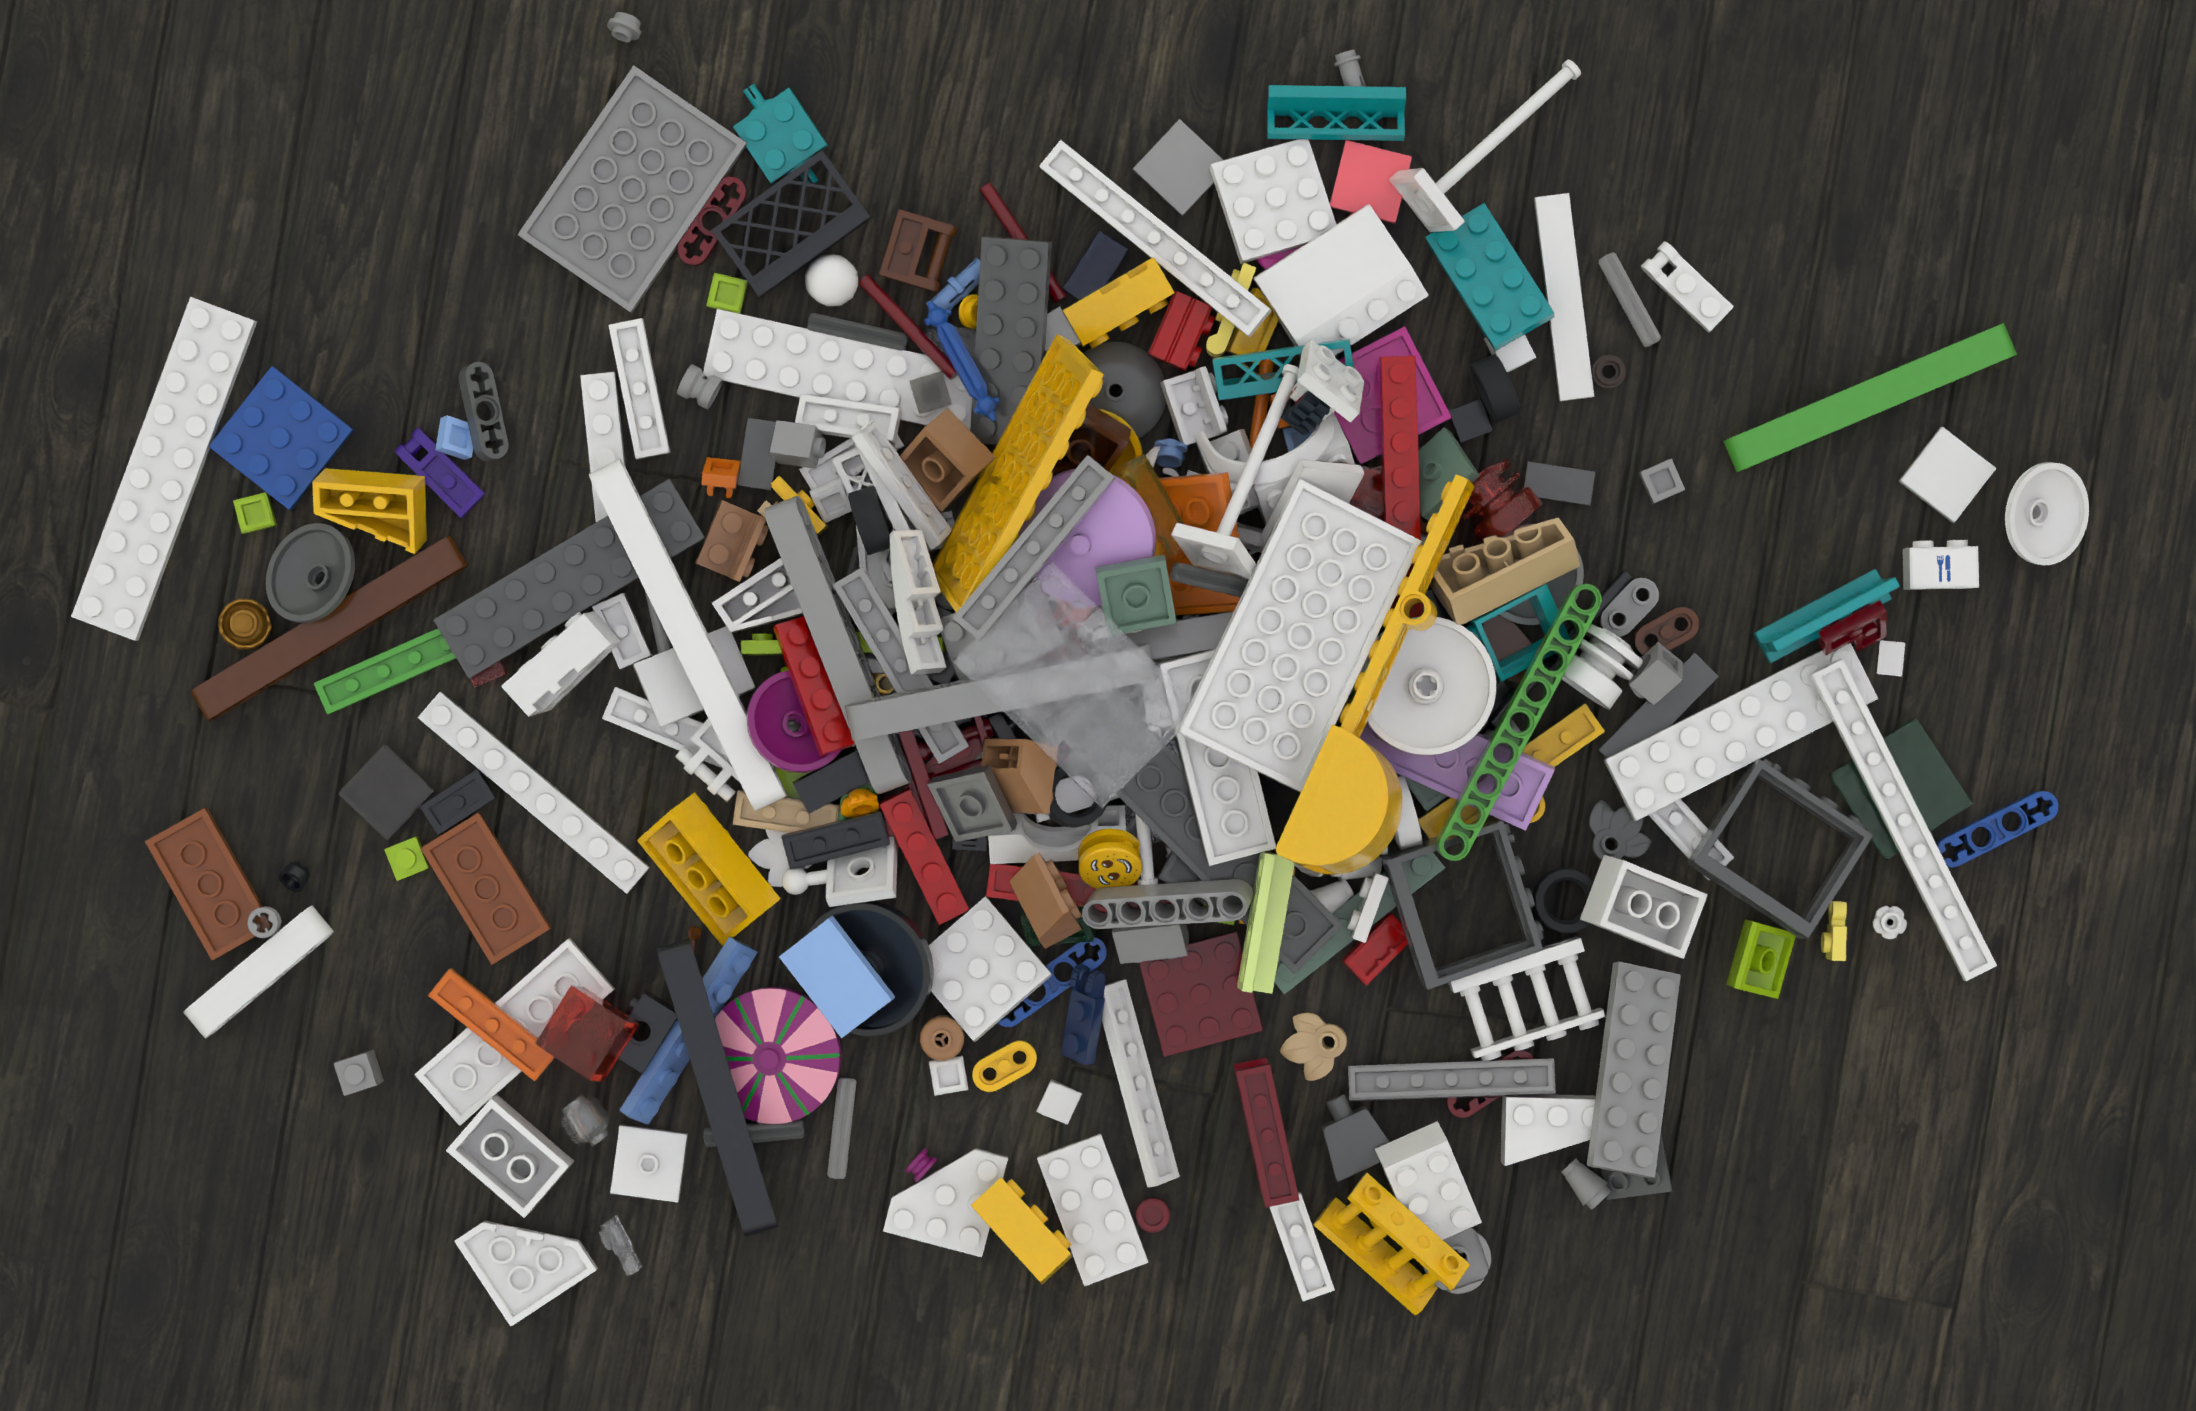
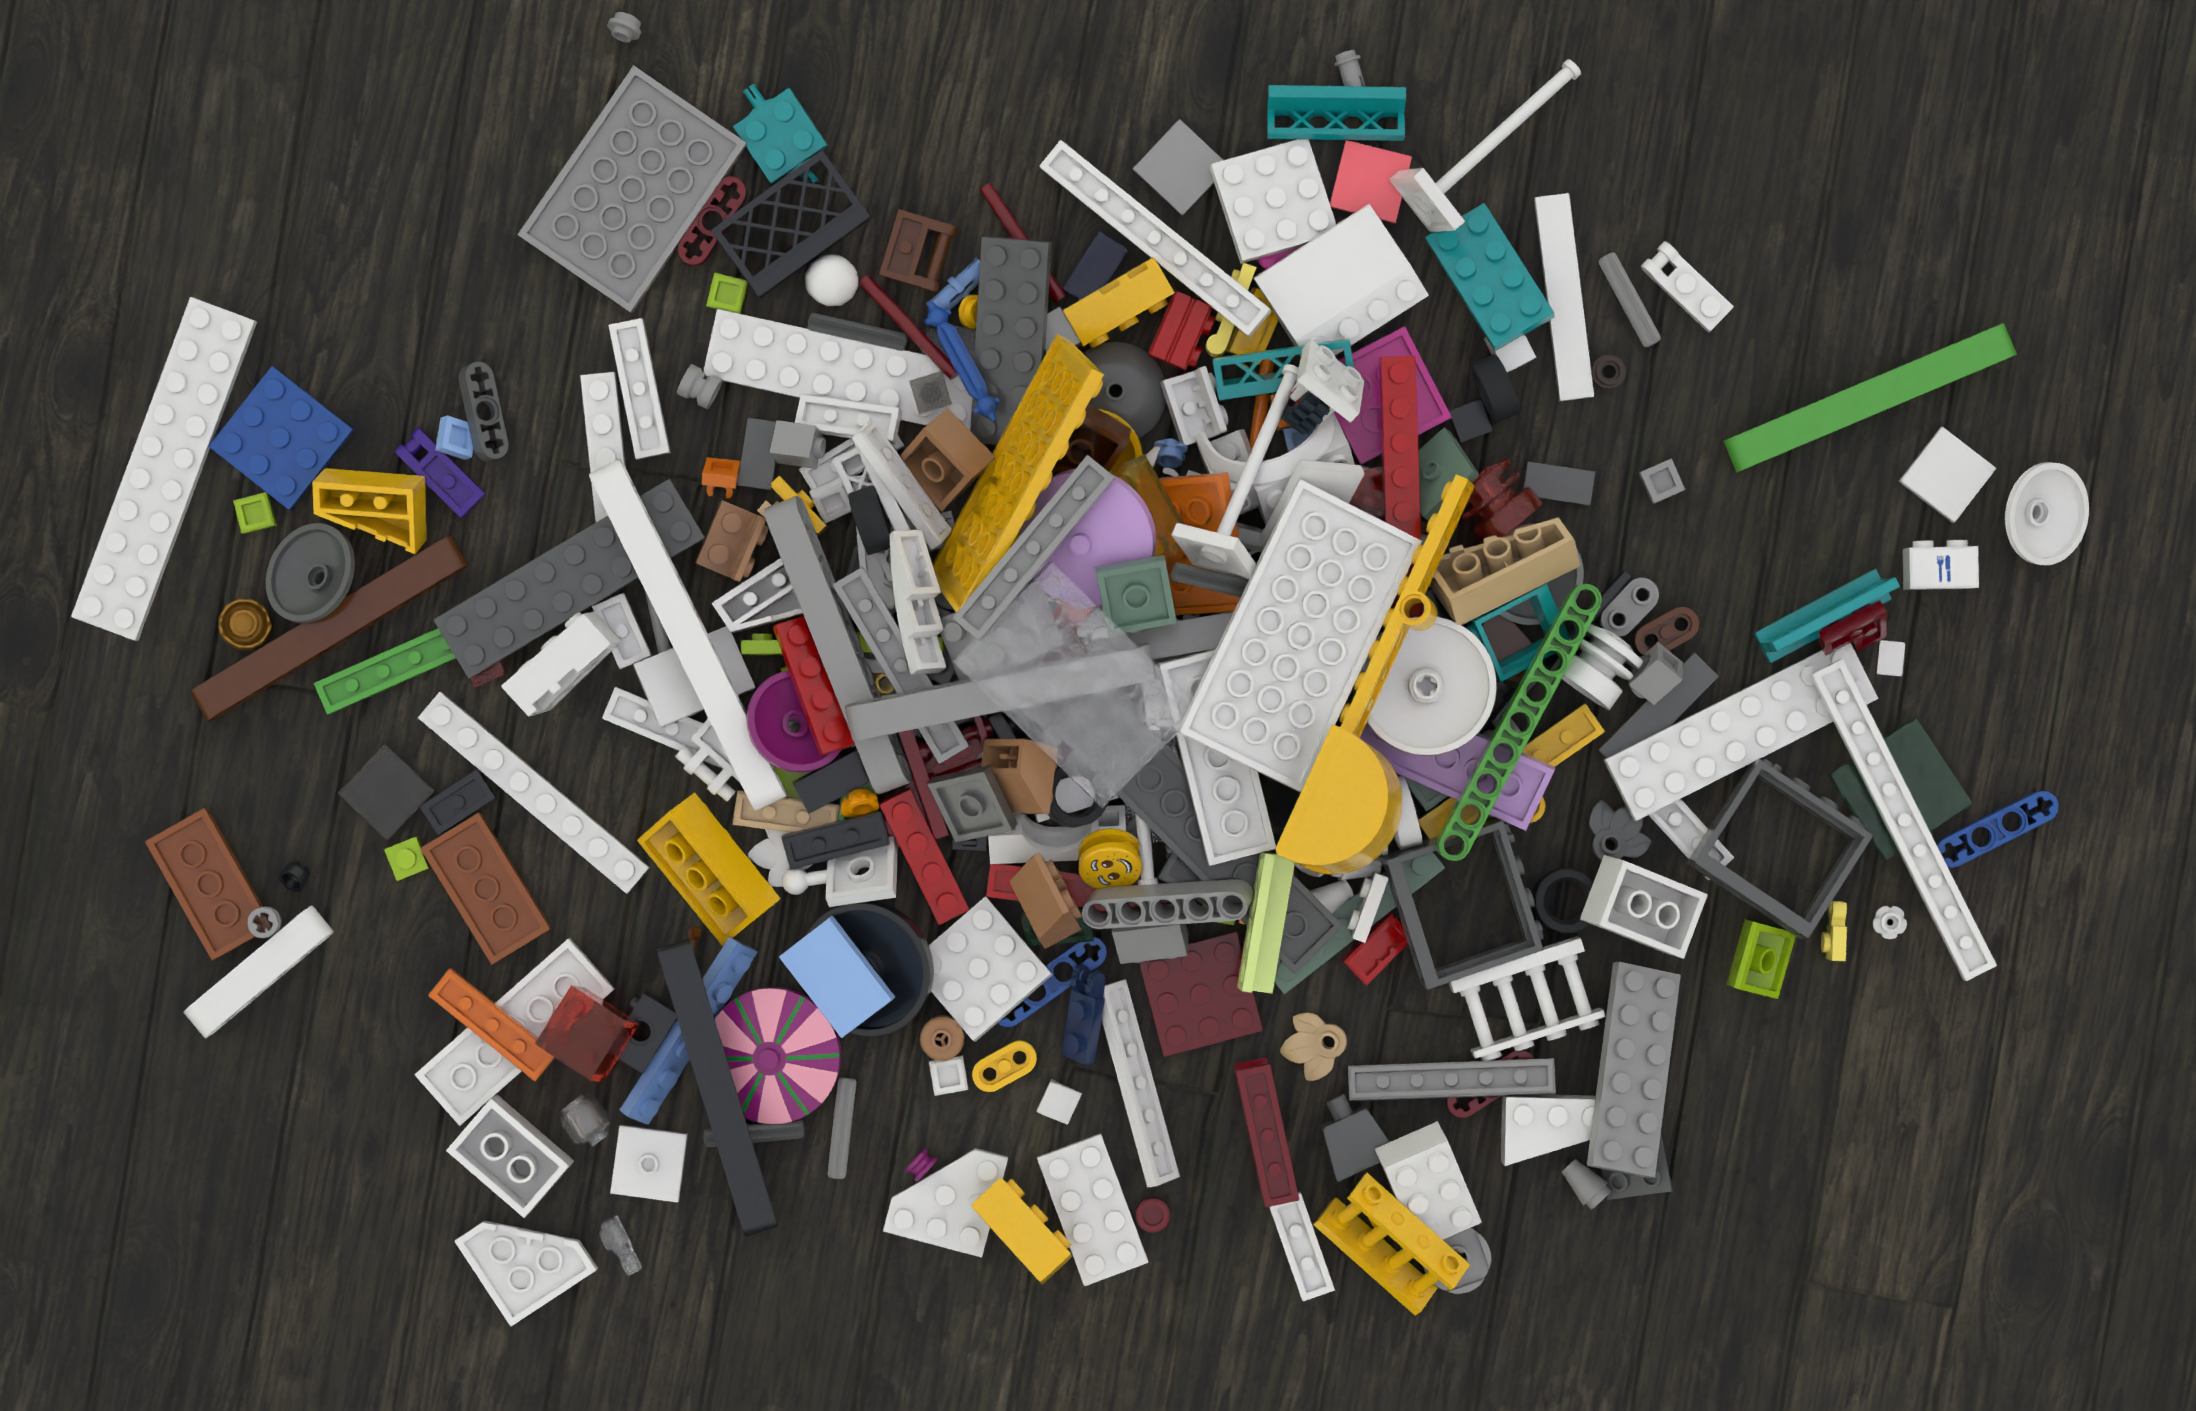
light grey brick [334,1049,384,1096] -> none

